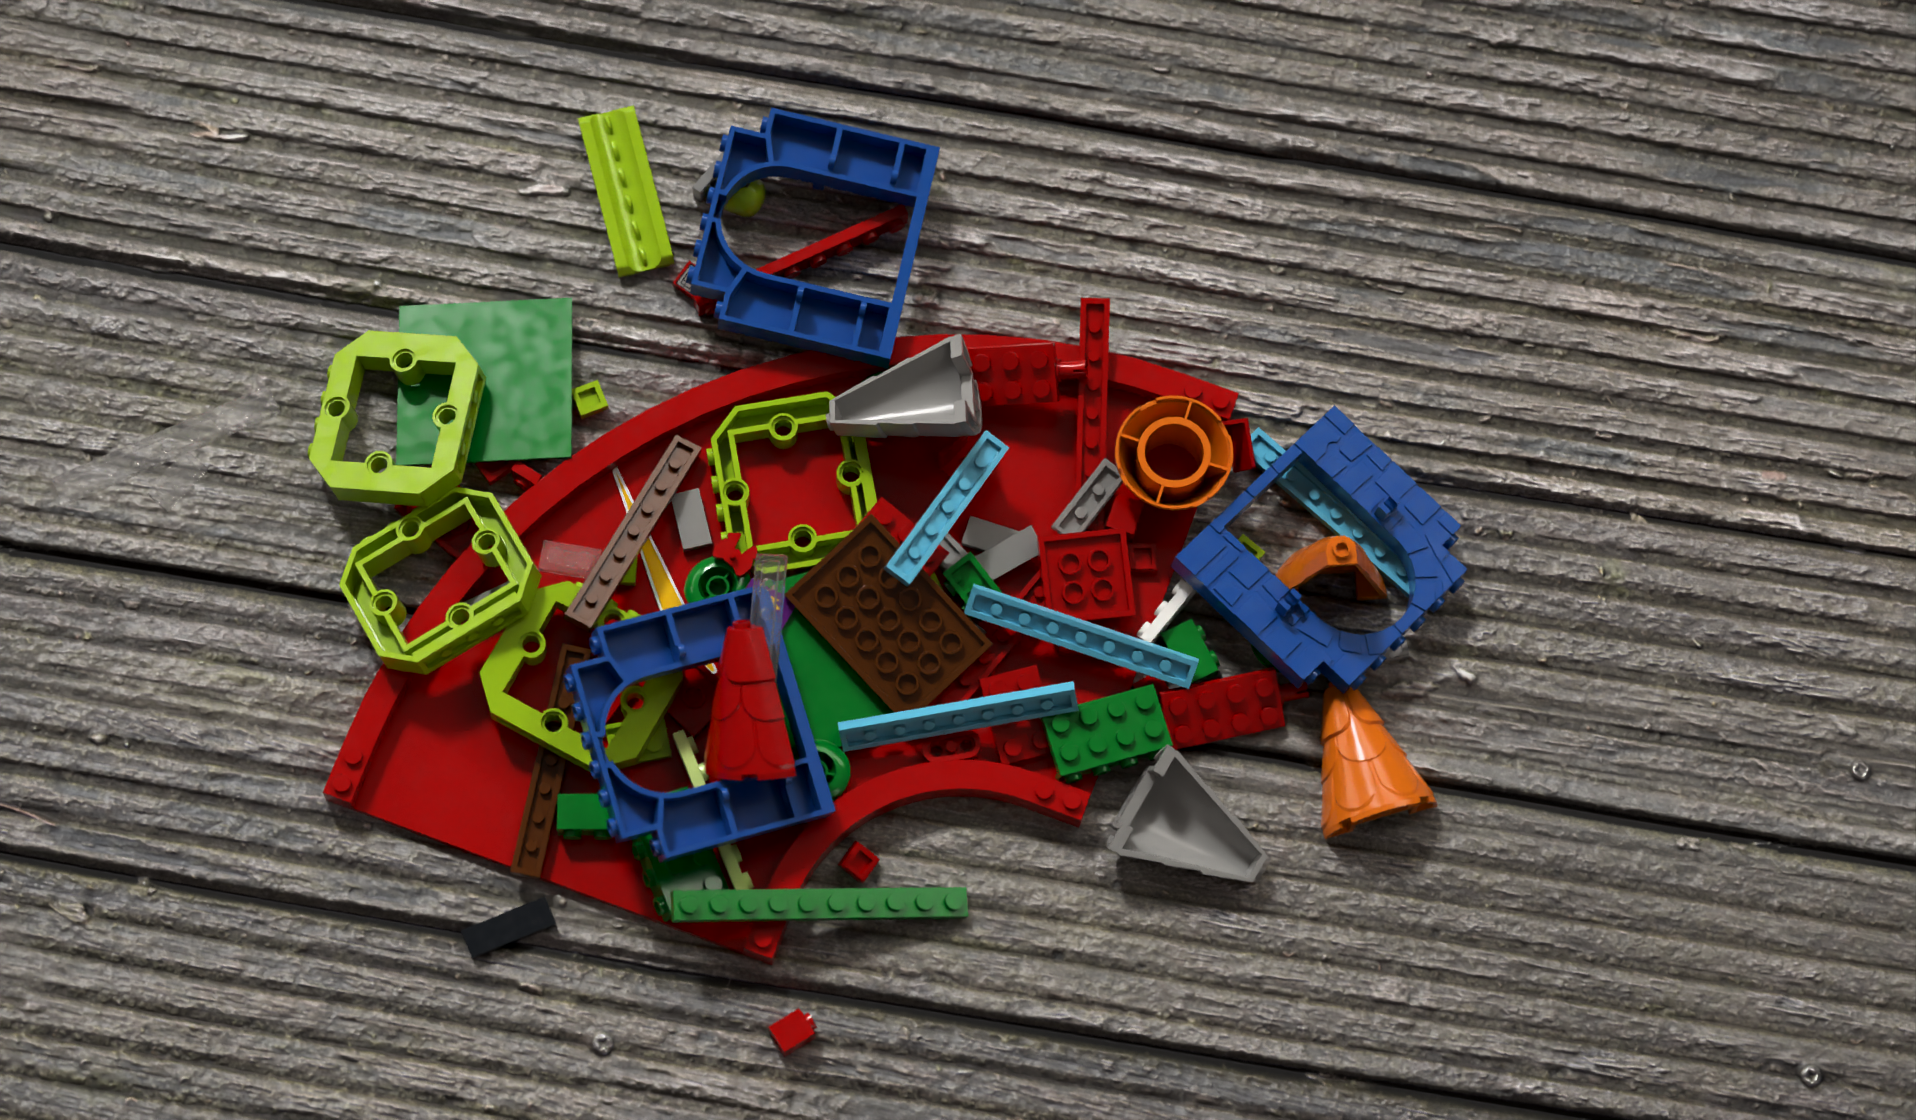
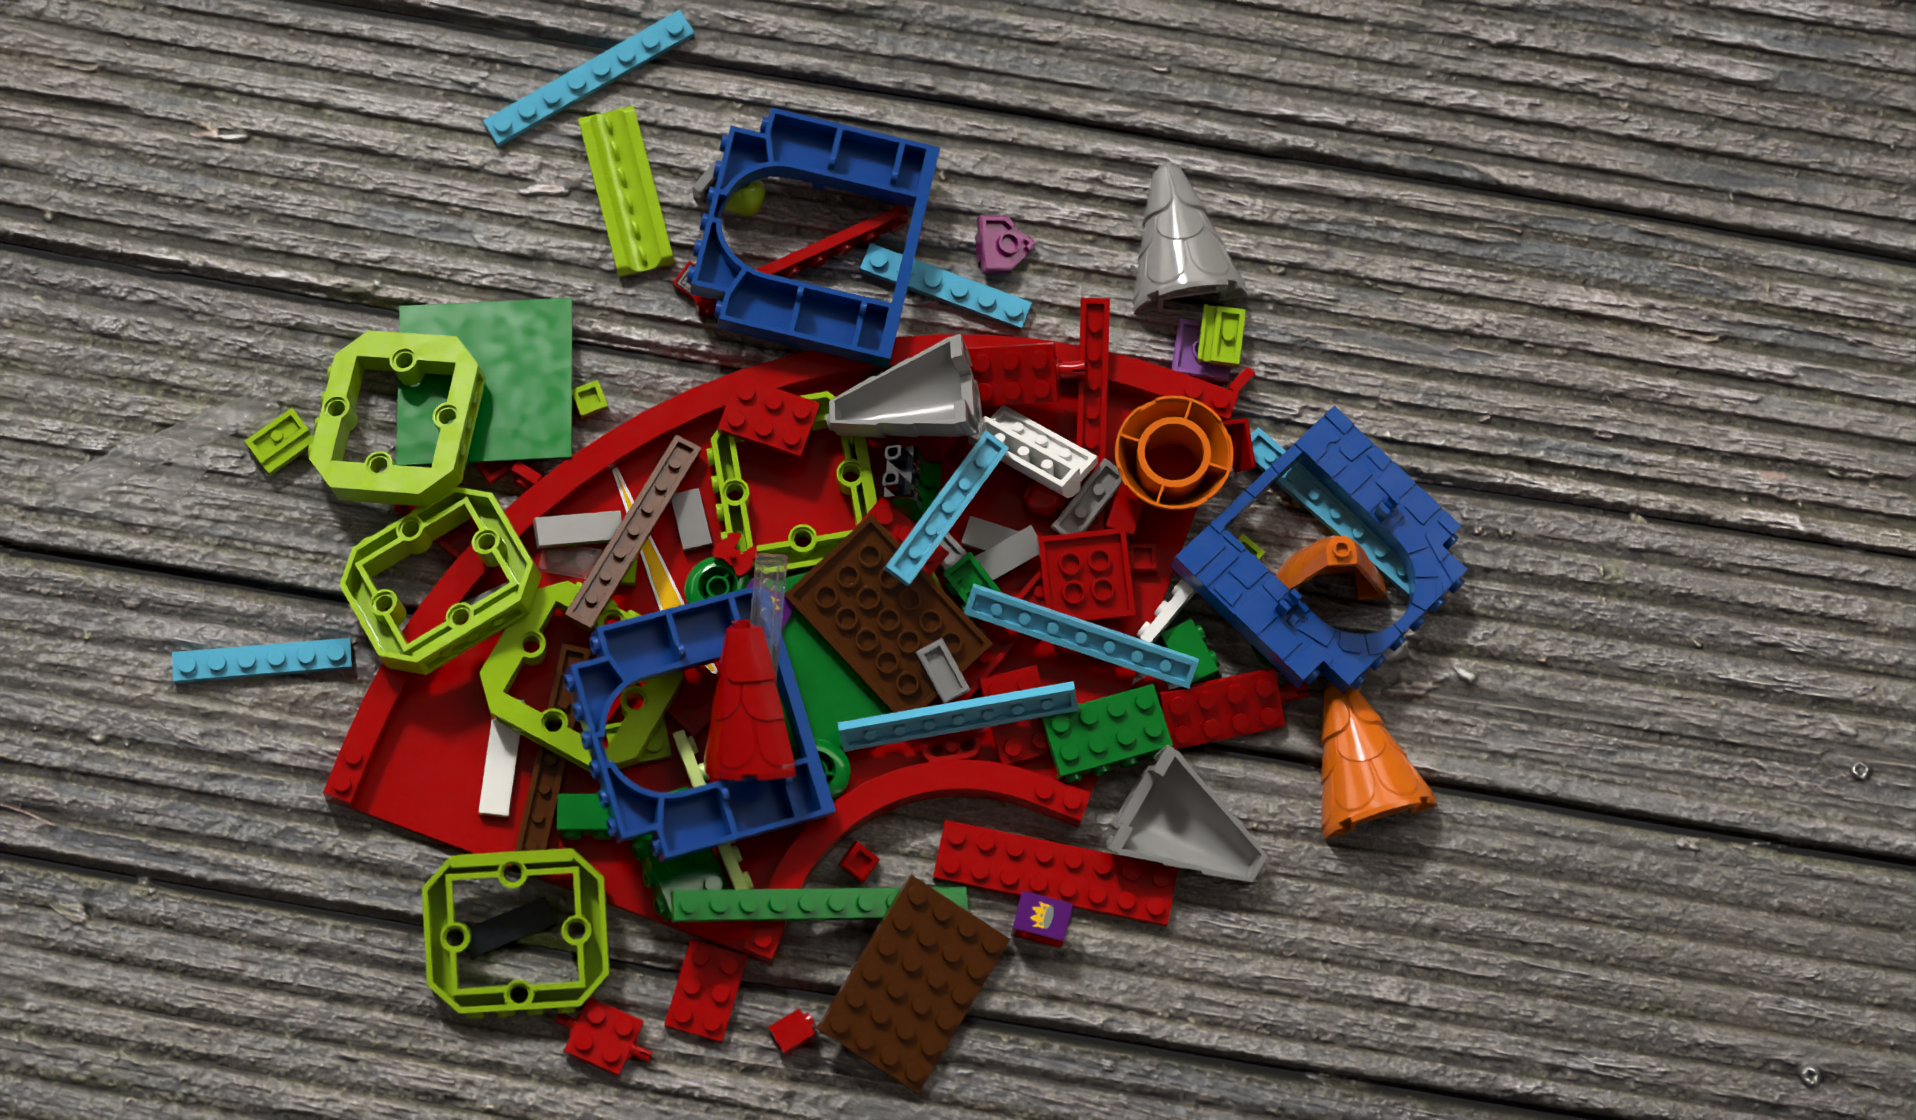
none -> medium azure plate [172,638,353,684]
none -> lime plate [244,408,314,476]
none -> lime panel [422,848,610,1019]
none -> white tile [479,699,525,818]
none -> medium azure plate [483,10,695,147]
none -> light grey tile [533,511,622,549]
none -> red plate [554,997,653,1077]
none -> red plate [664,939,748,1043]
none -> red plate [717,376,820,459]
none -> reddish brown plate [816,875,1010,1093]
none -> medium azure plate [860,243,1032,331]
none -> hips [882,445,942,521]
none -> light grey tile [916,638,970,704]
none -> red plate [933,820,1179,927]
none -> white brick [968,405,1098,498]
none -> magenta plate [975,216,1037,274]
none -> dark purple piece [1011,891,1073,948]
none -> red head [1023,479,1067,517]
none -> light grey cone [1132,163,1247,314]
none -> medium lavender tile [1171,318,1230,384]
none -> lime plate [1197,304,1246,368]
none -> red tile [1228,367,1255,397]

